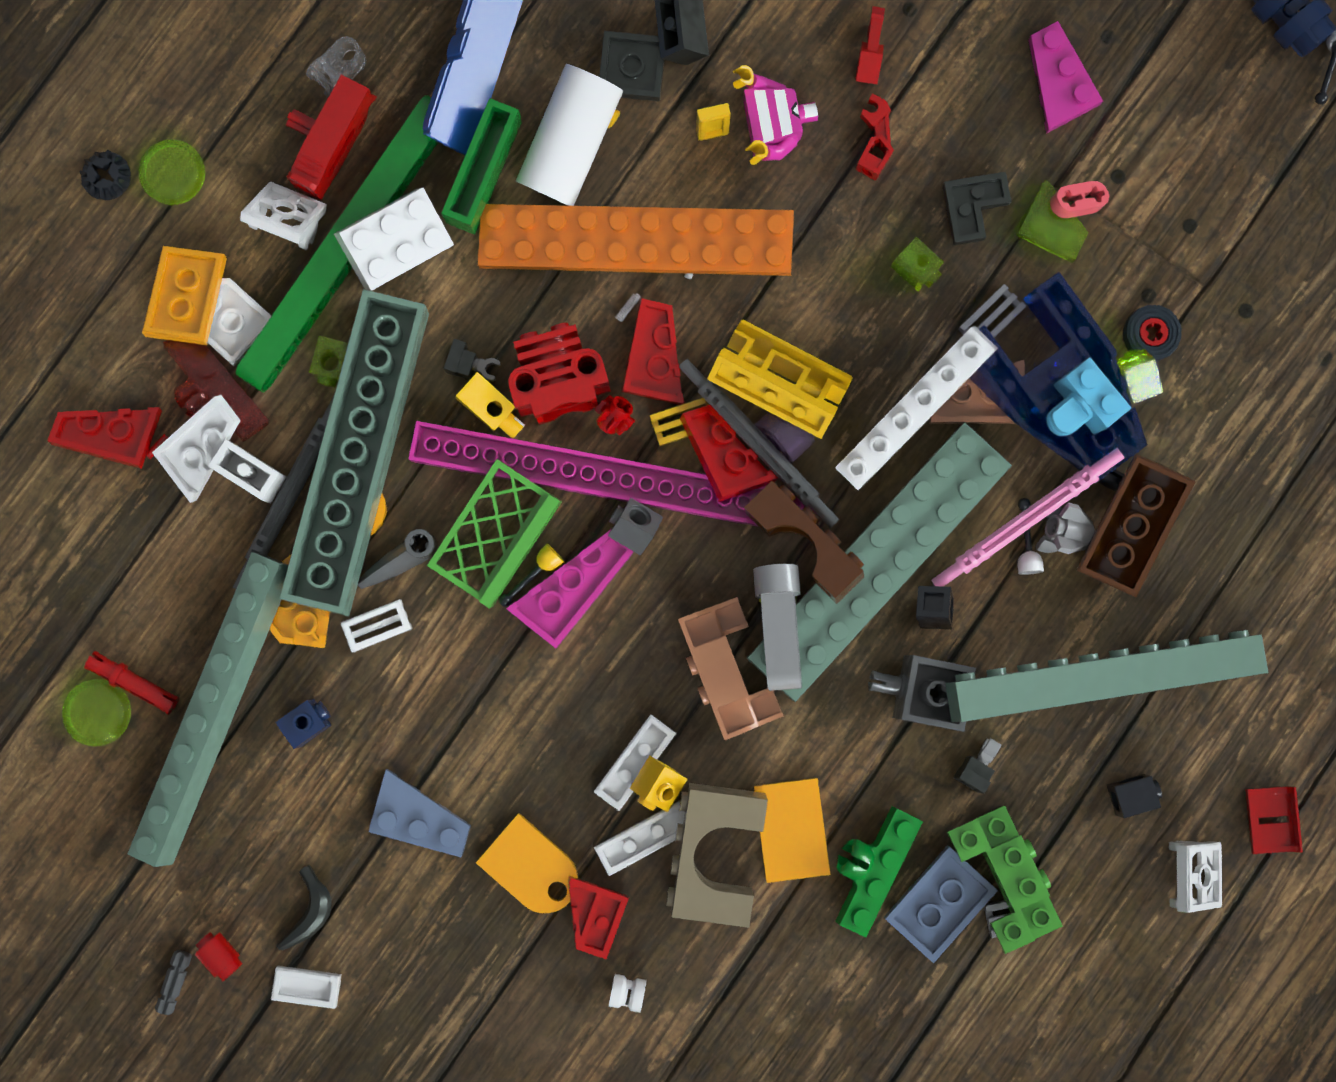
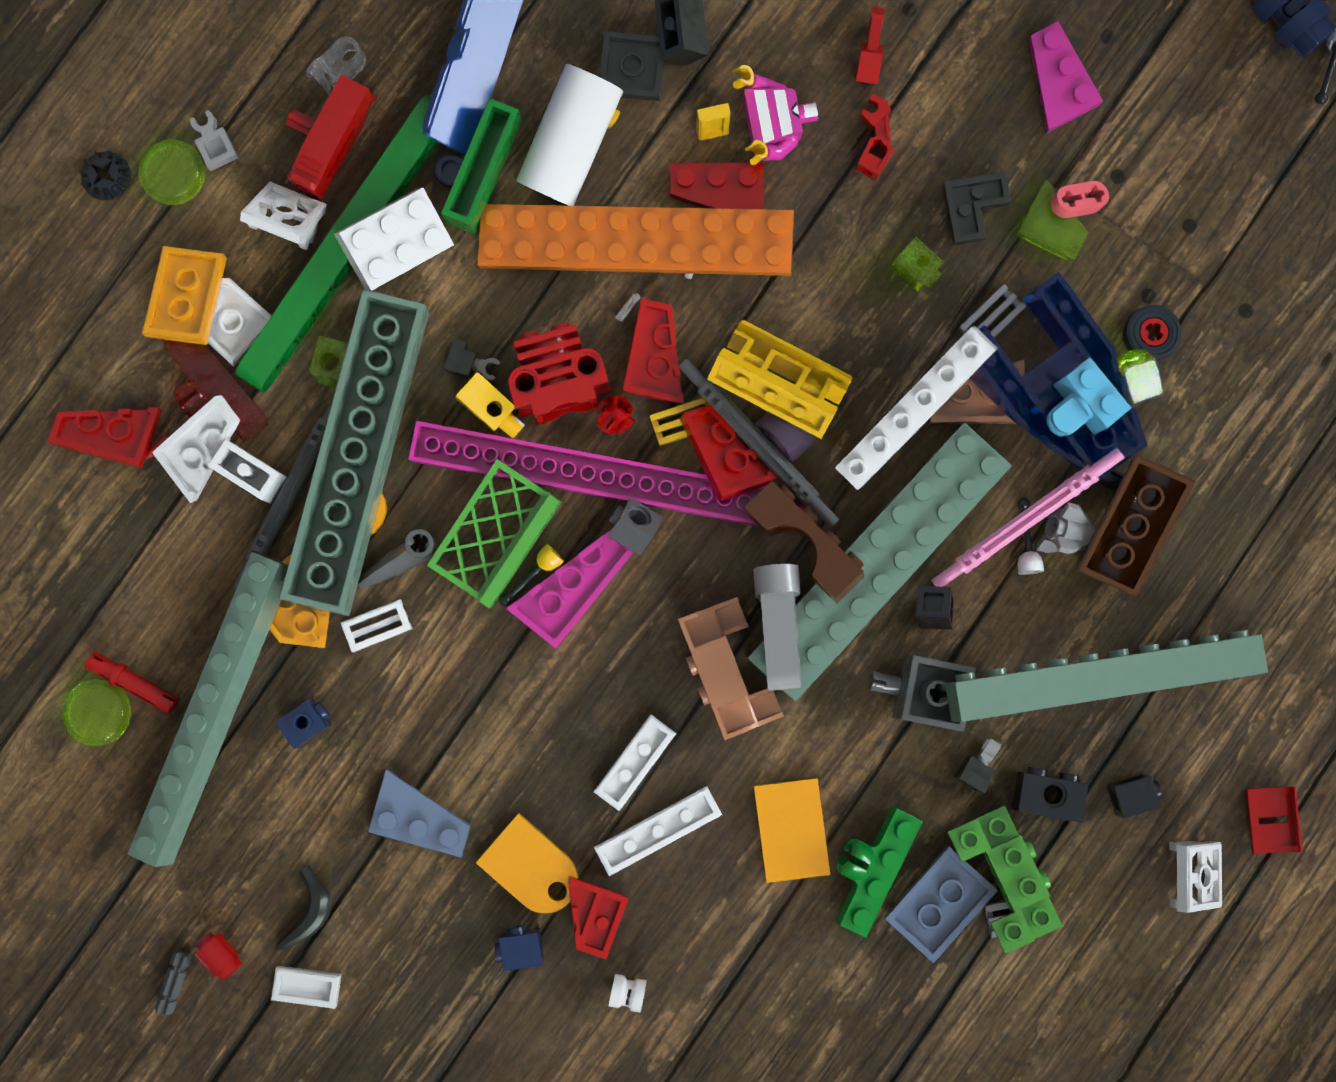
yellow brick [630,755,687,812] -> none
dark tan arch [666,783,768,928] -> none
none -> light grey plate [190,110,239,171]
none -> dark blue tile [435,154,463,188]
none -> dark blue brick [495,925,544,971]
none -> red wing [670,163,764,209]
none -> black brick [1012,767,1089,823]

